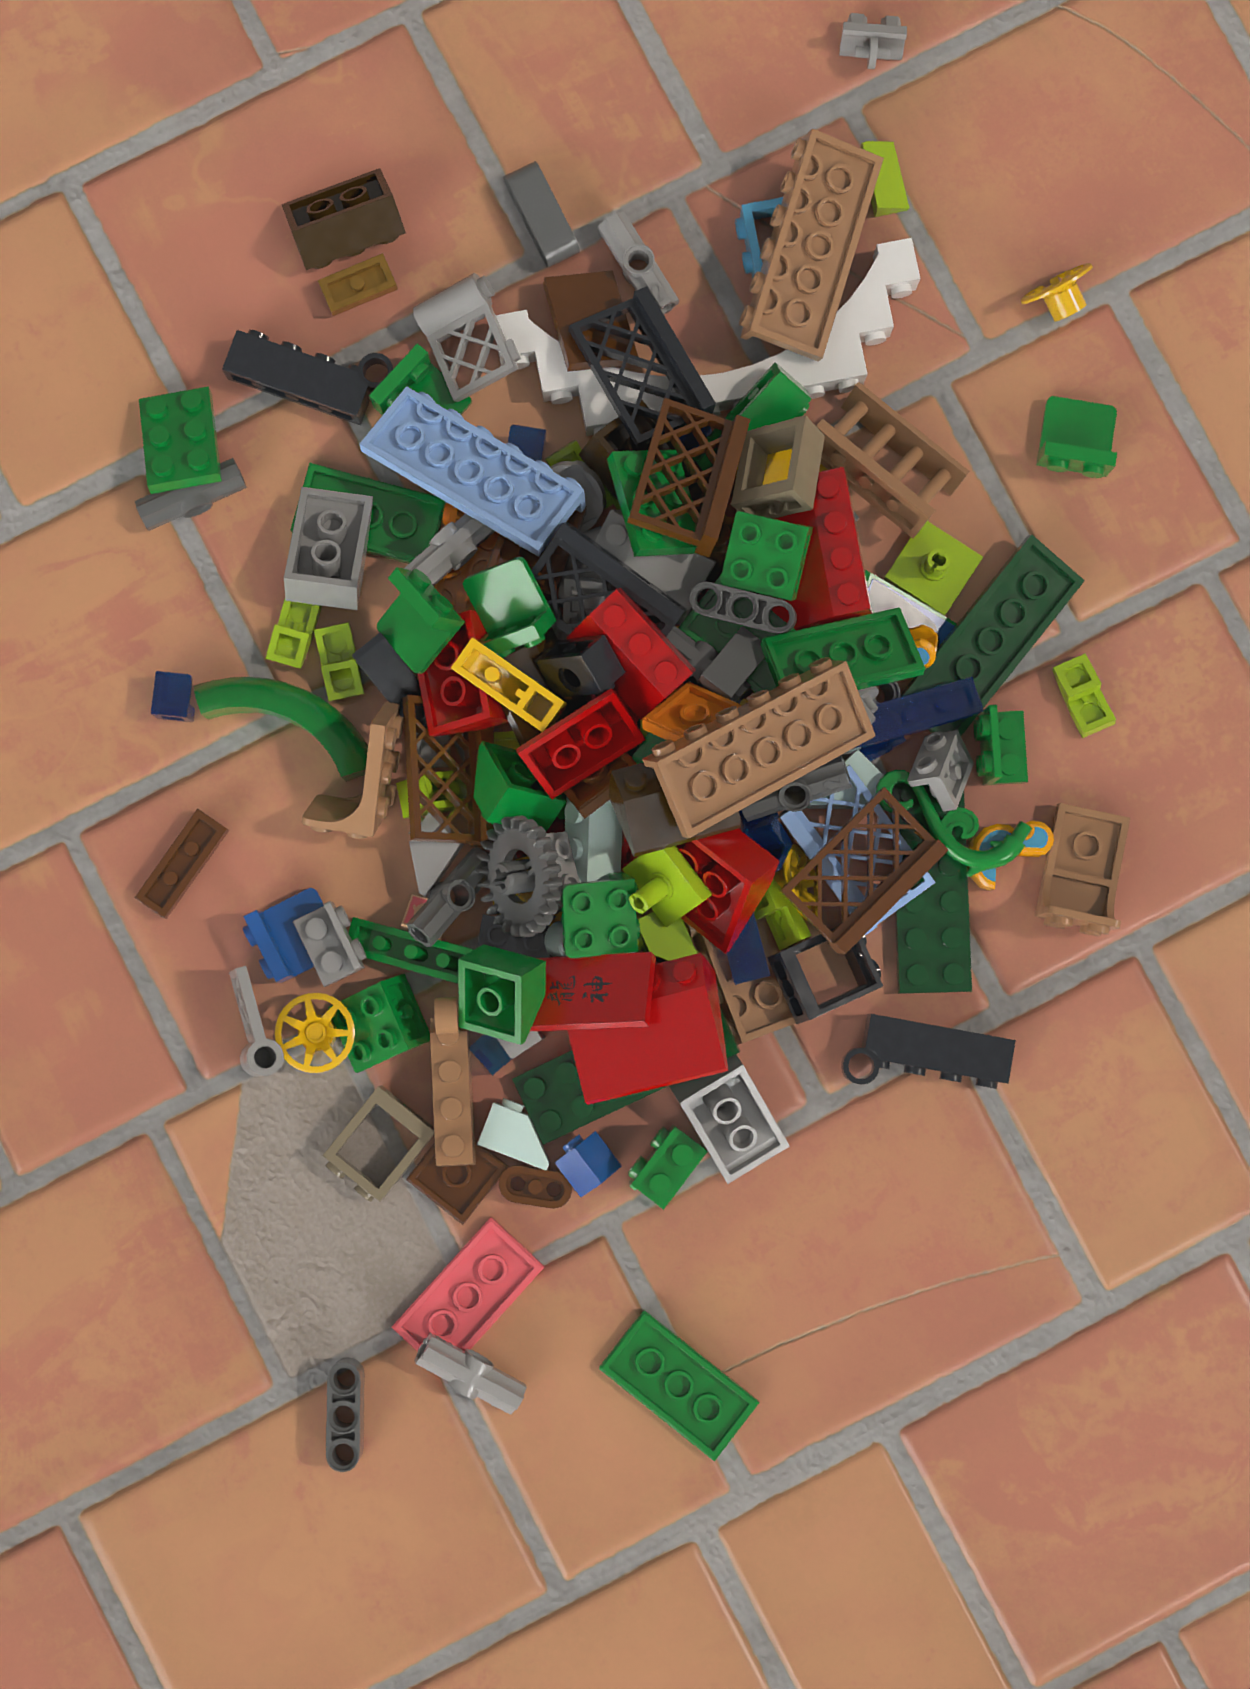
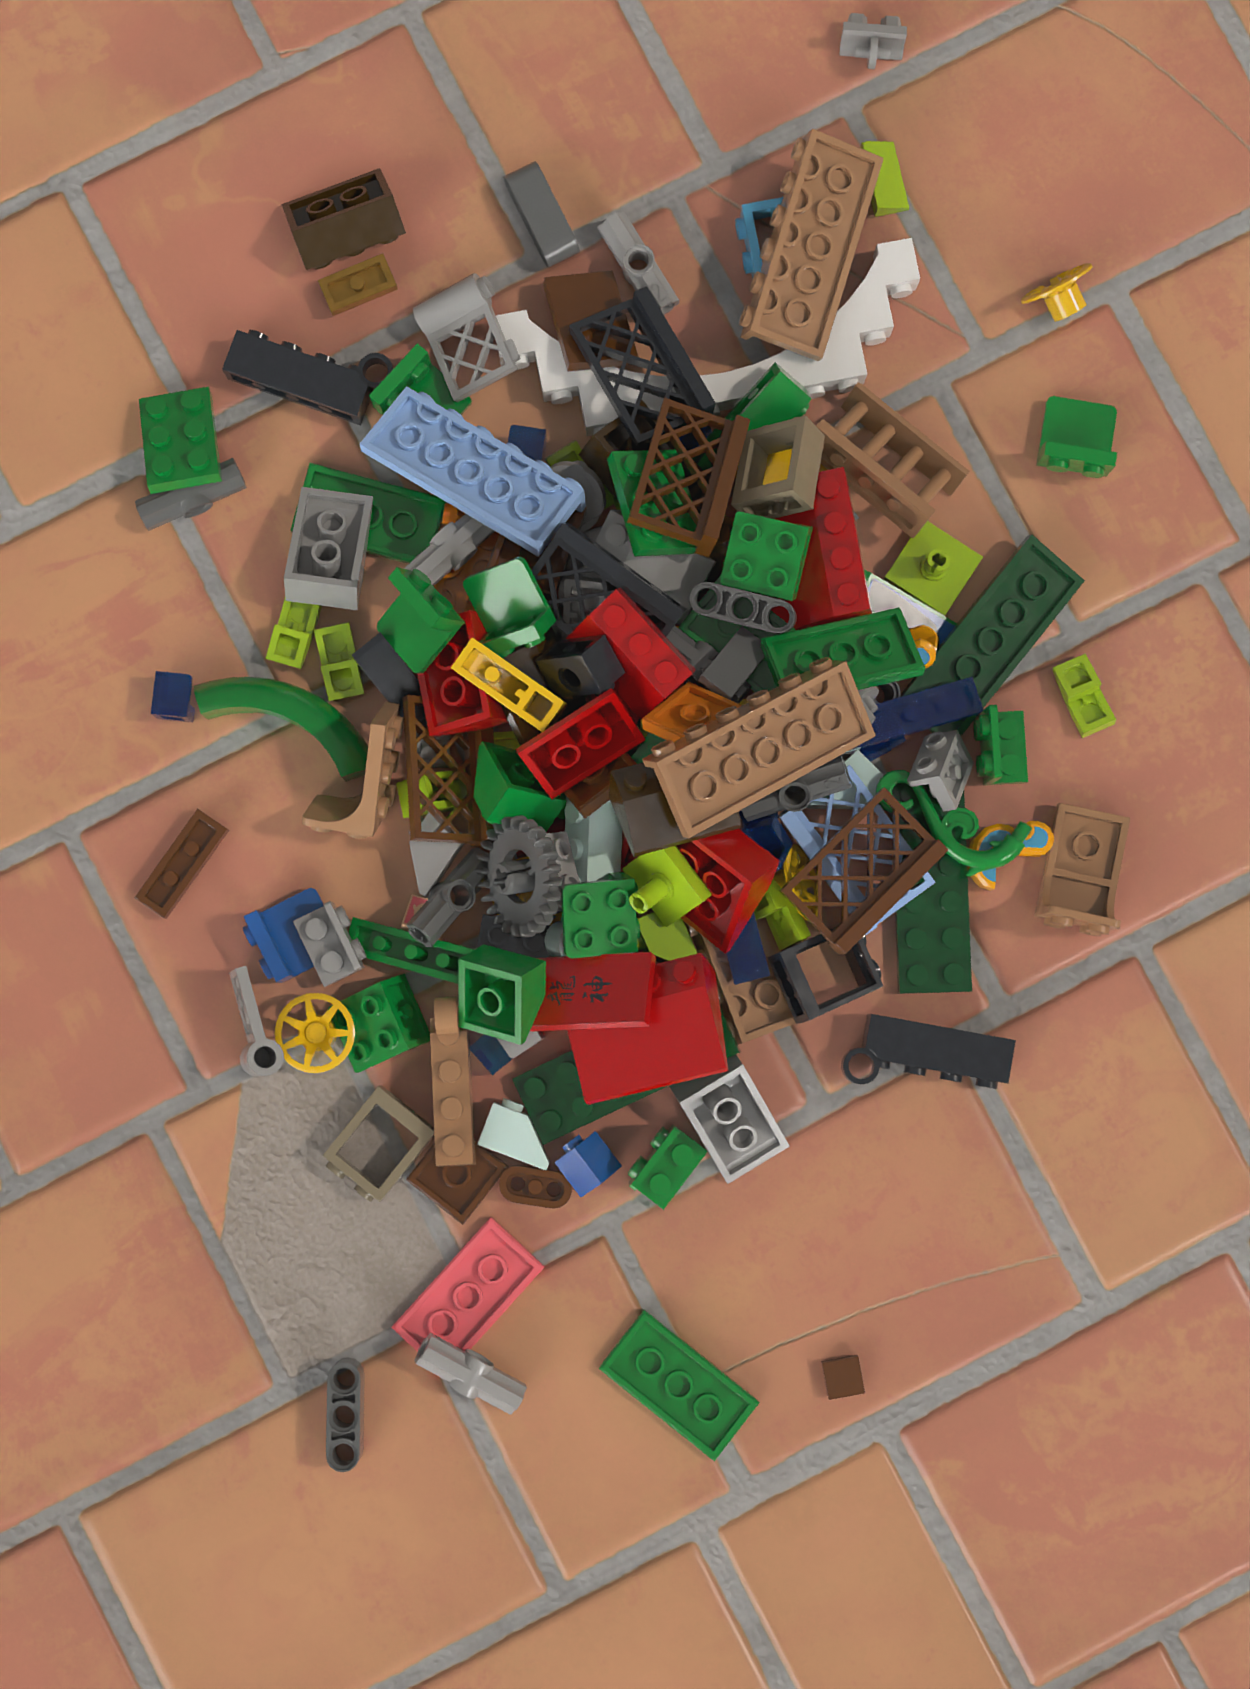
none -> reddish brown tile [821,1355,865,1400]

